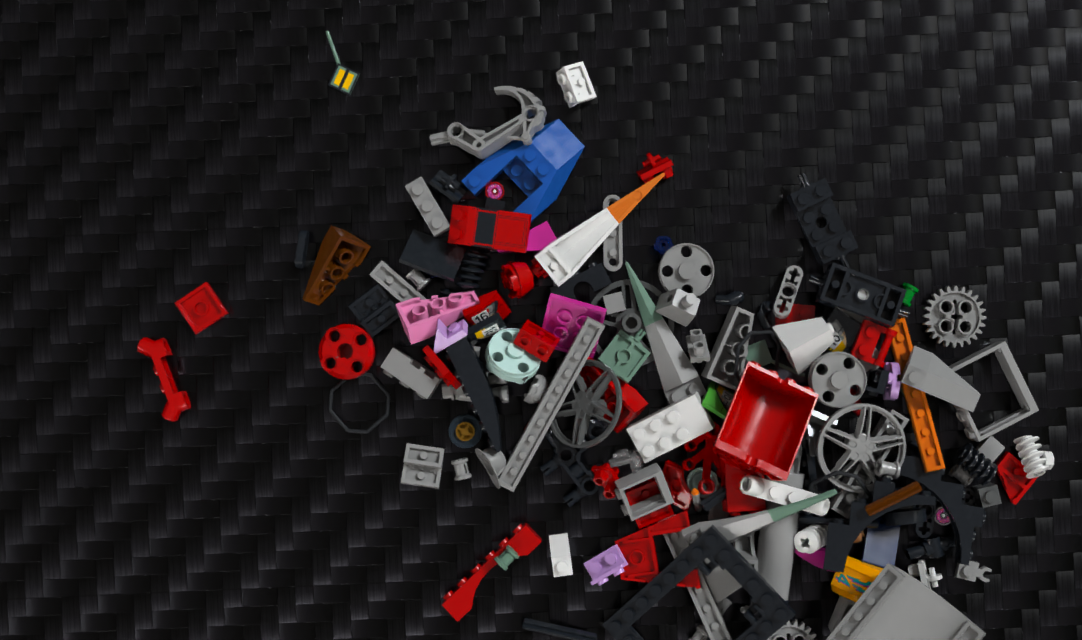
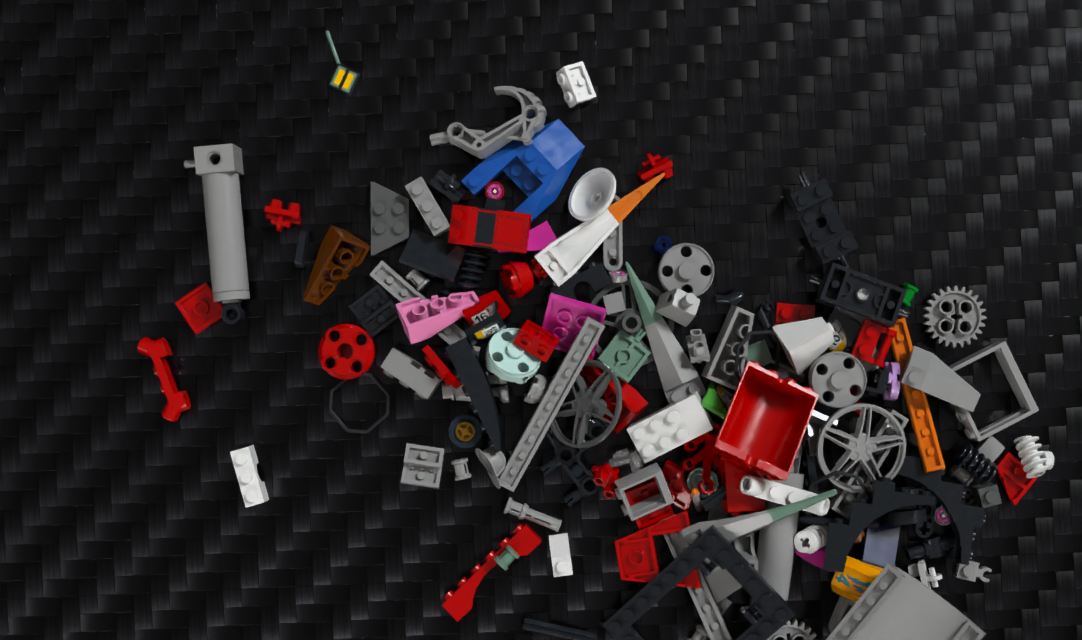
lavender slope [434,318,468,353] -> none
lavender bracket [583,544,628,586] -> none
light grey beam [773,265,803,319] -> none
reddish brown axle [865,481,922,516] -> none
light grey bush [874,458,901,479] -> none
none -> light grey piece [184,143,250,324]
none -> white arch [230,445,269,508]
none -> red hips [264,199,301,232]
none -> dark grey wing [371,182,410,256]
none -> light grey pin [503,497,562,532]
none -> white dish [568,168,616,221]
none -> light grey tile [608,269,628,283]

